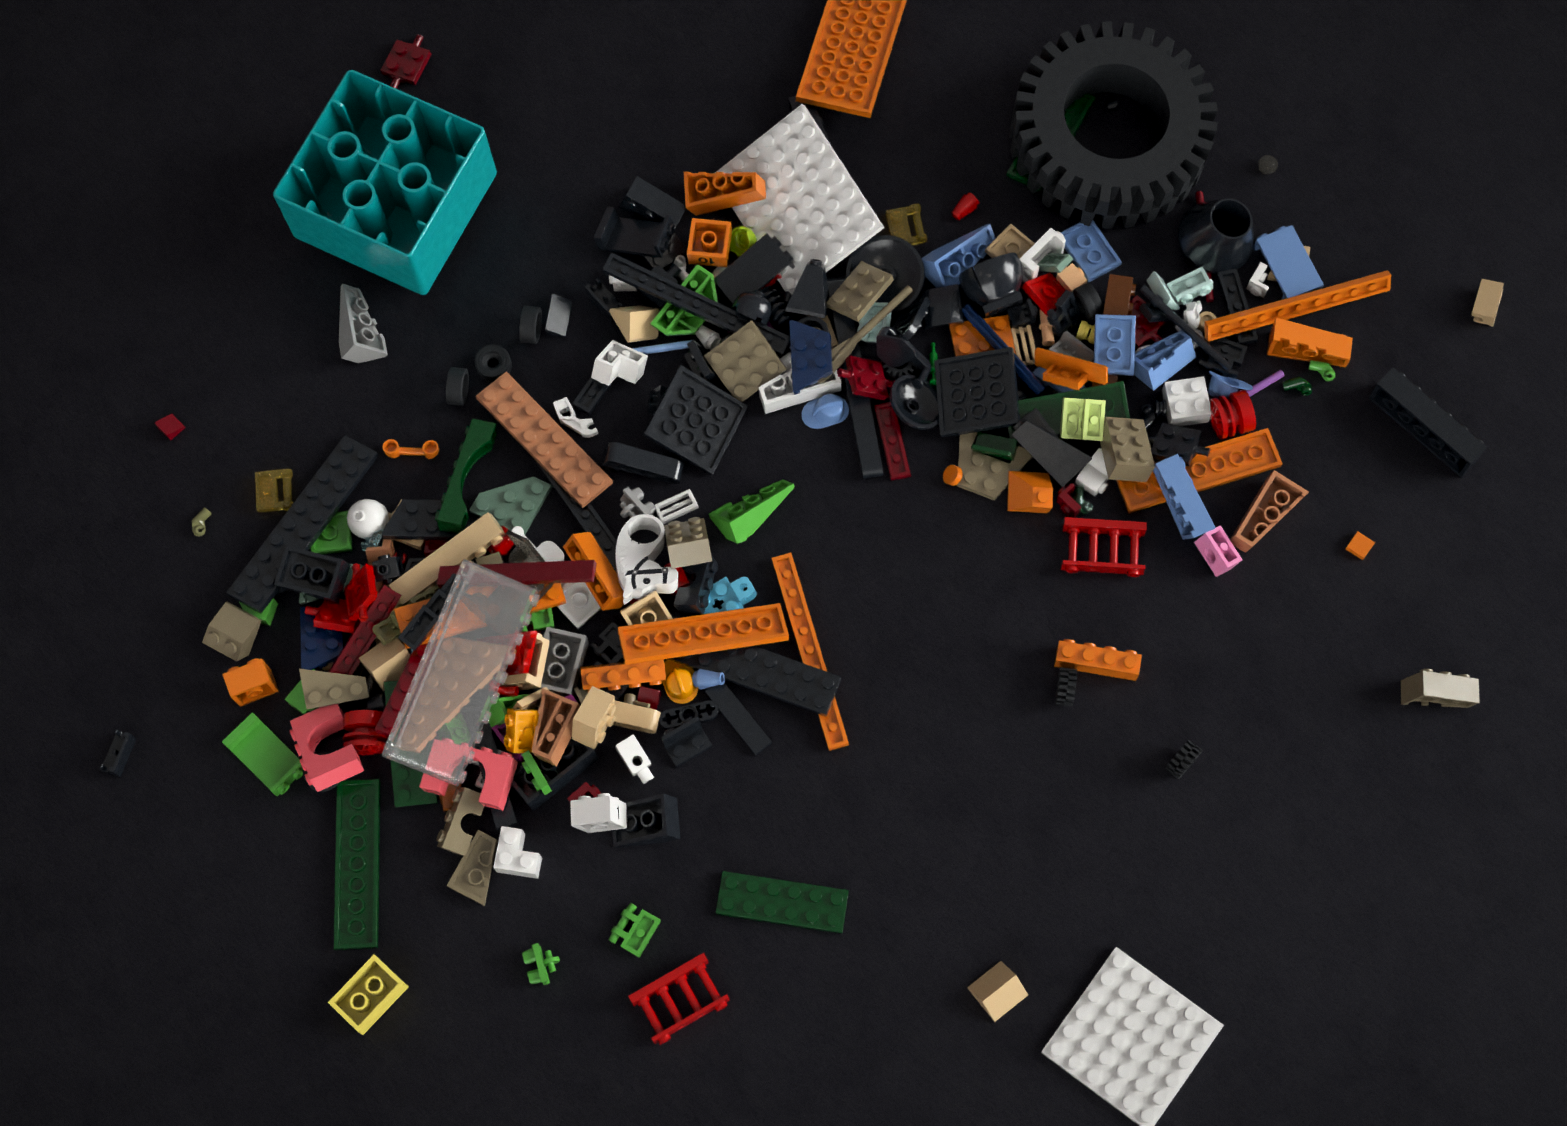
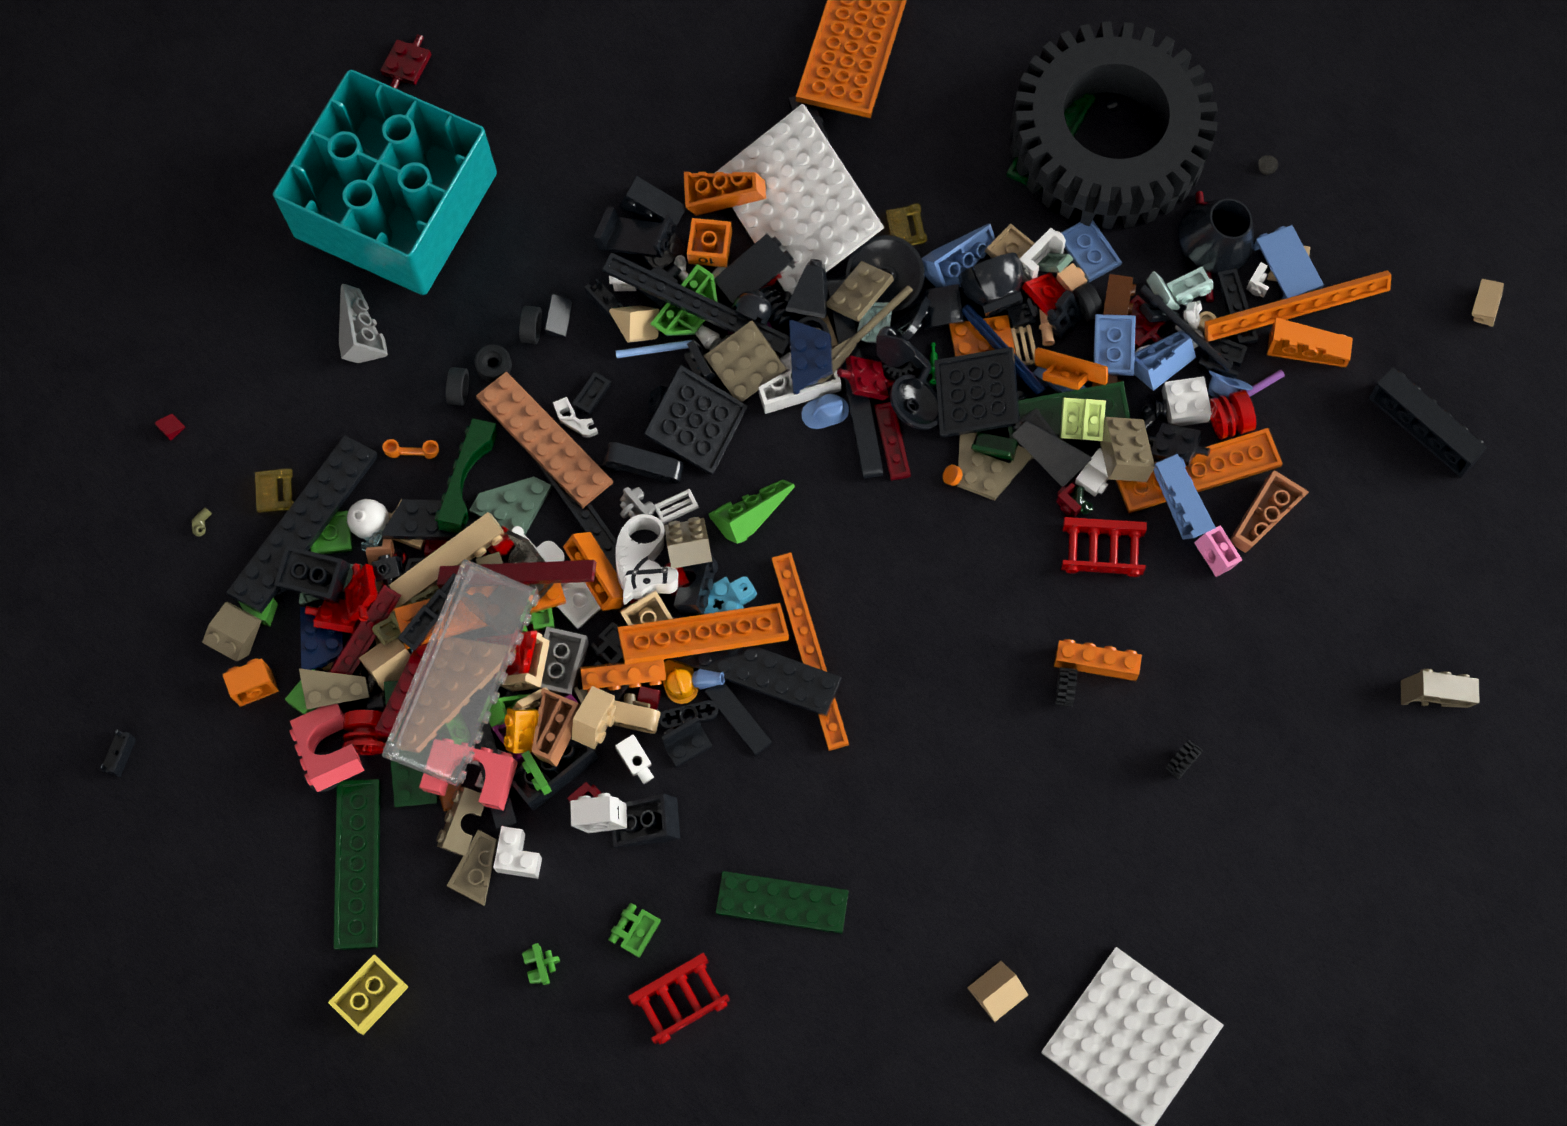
bright green panel [222,712,303,796] -> none
red arm [488,679,519,697] -> none
white brick [591,340,648,386] -> none
lime hair [730,226,757,257] -> none
red cone [951,192,980,221] -> none
orange slope [1007,471,1053,513] -> none
light grey bracket [1049,331,1094,362] -> none
light yellow wheel [1076,320,1095,344] -> none
dark green arm [1282,377,1312,396] -> none
bright green arm [1308,360,1335,381] -> none
orange tile [1346,532,1375,560] -> none

